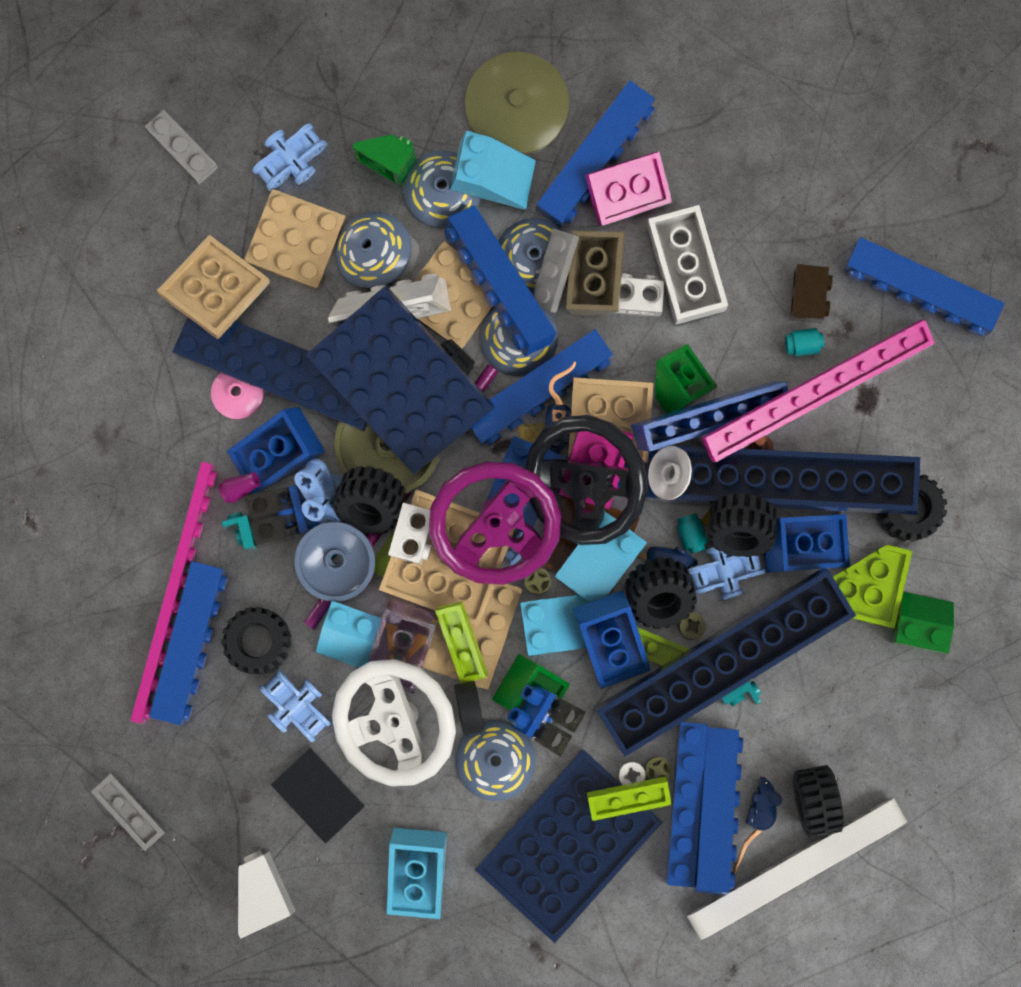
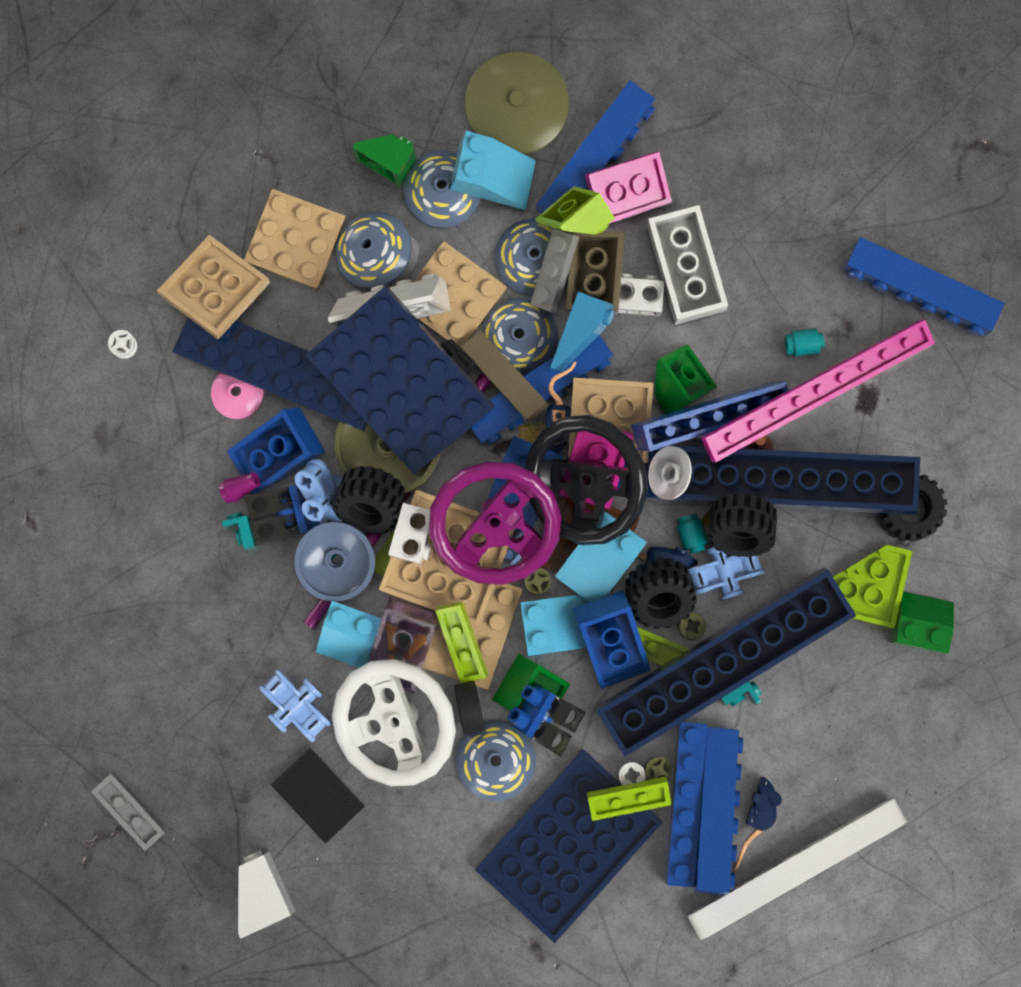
dark pink plate [130,462,218,724] -> none
light grey plate [145,109,218,185] -> none
blue brick [149,561,228,725] -> none
black tyre [221,607,291,675] -> none
light blue axle [252,123,328,191] -> none
medium azure slope [387,828,447,919] -> none
blue brick [444,205,556,357] -> none
blue slope [765,514,850,573] -> none
dark brown brick [789,264,833,324] -> none
black tyre [793,765,844,838] -> none
none -> white wheel [108,330,138,359]
none -> dark tan tile [460,330,548,423]
none -> lime slope [536,186,615,235]
none -> dark azure slope [550,292,614,371]

